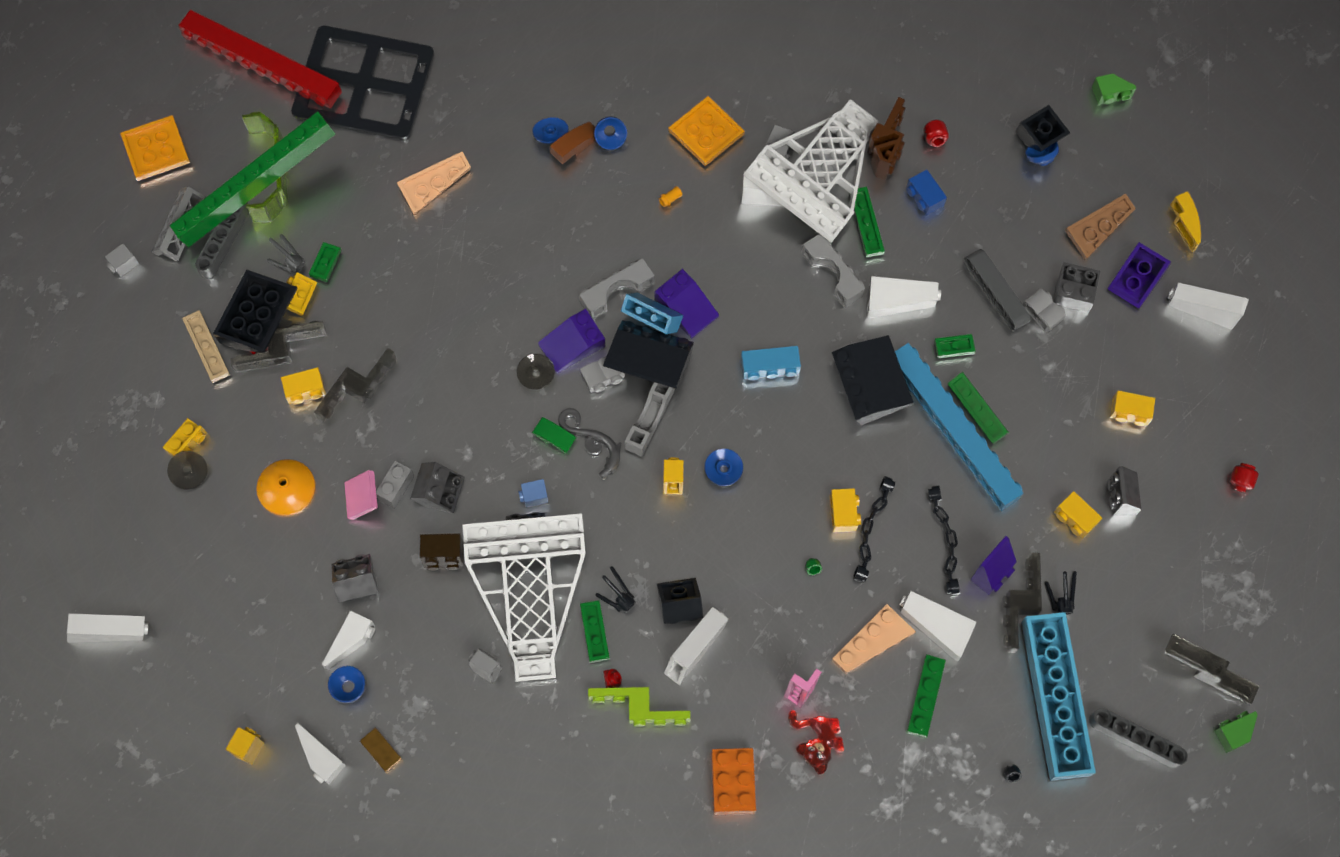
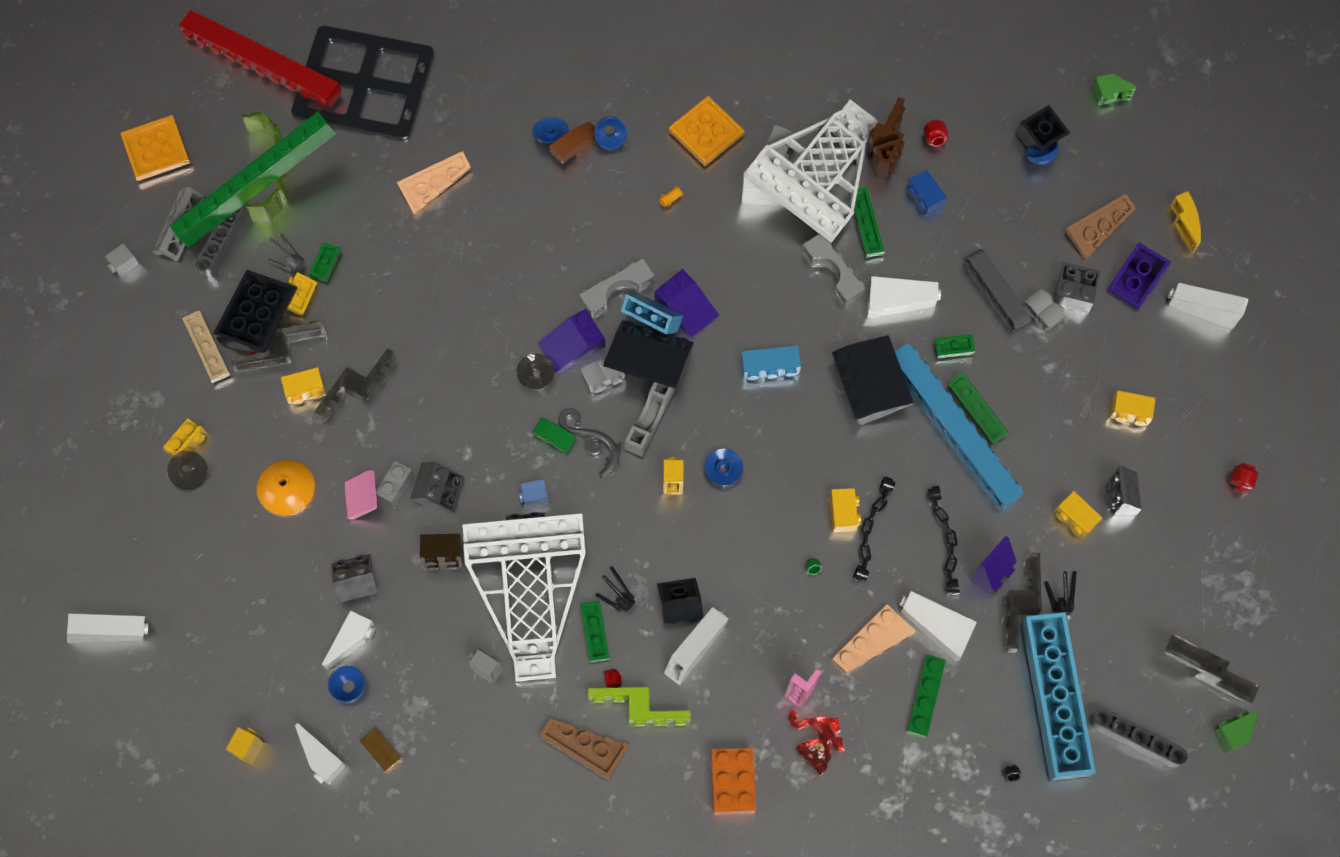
none -> medium nougat wing [539,718,630,780]

